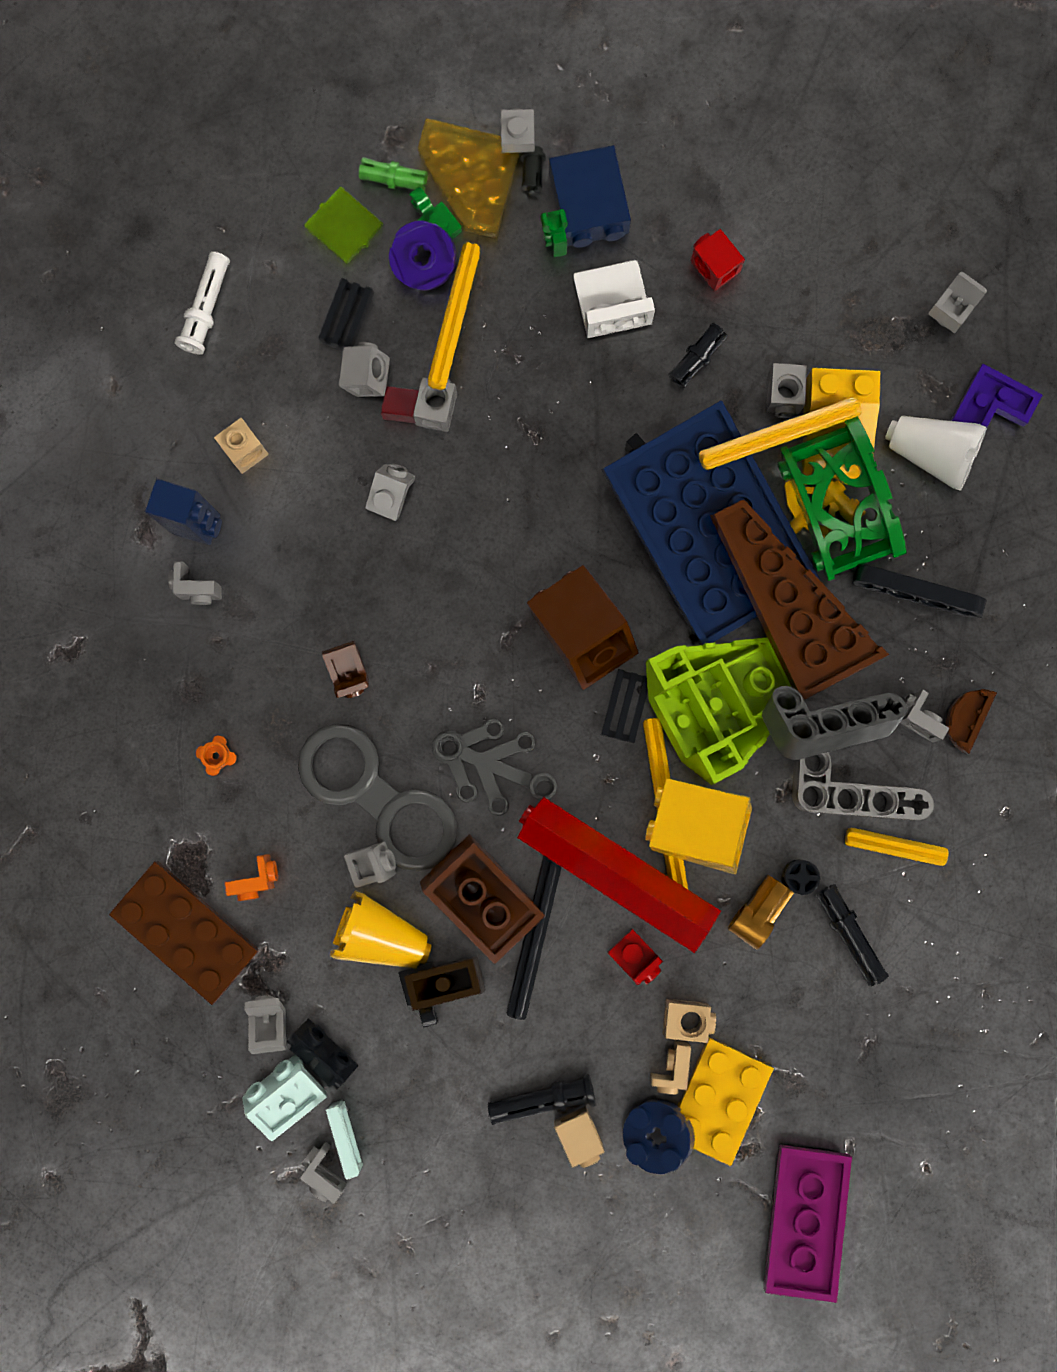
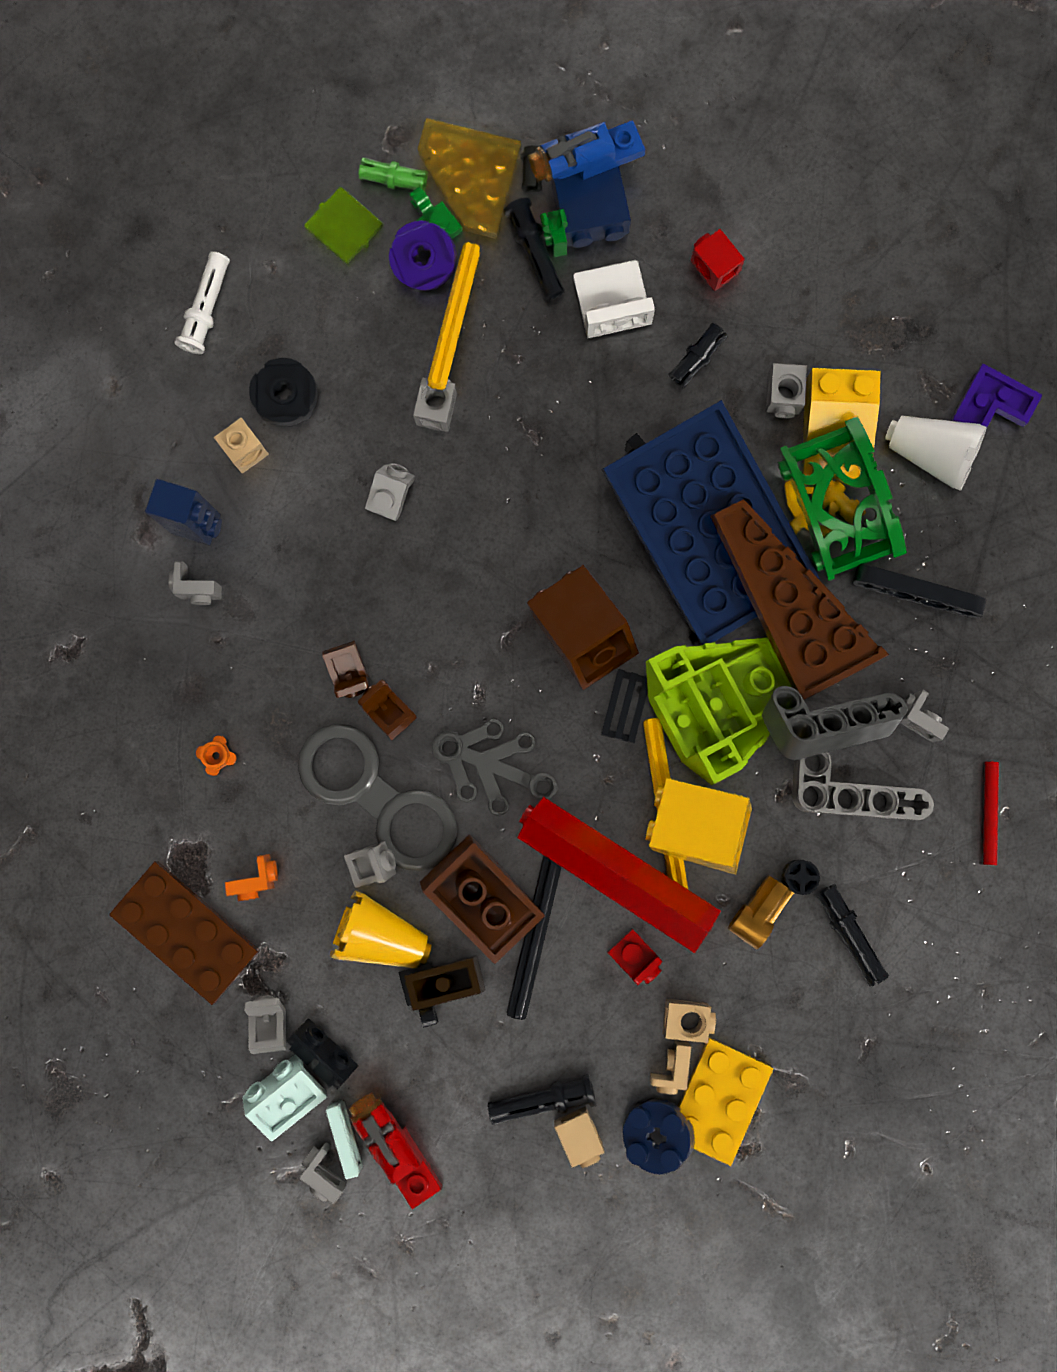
black tile [318,278,374,350] -> none
light grey brick [339,342,390,397] -> none
dark red slope [381,386,419,424] -> none
light grey bracket [501,108,535,153] -> none
yellow axle [699,398,861,470] -> none
magenta plate [763,1145,852,1303] -> none
yellow axle [845,828,948,866] -> none
light grey bracket [928,272,987,333] -> none
reddish brown plate [946,689,997,754] -> none
none -> black plate [249,358,318,427]
none -> red plate [348,1092,443,1209]
none -> reddish brown bracket [358,679,417,741]
none -> black pin [503,197,565,300]
none -> blue plate [528,120,646,182]
none -> red bar [983,761,999,865]

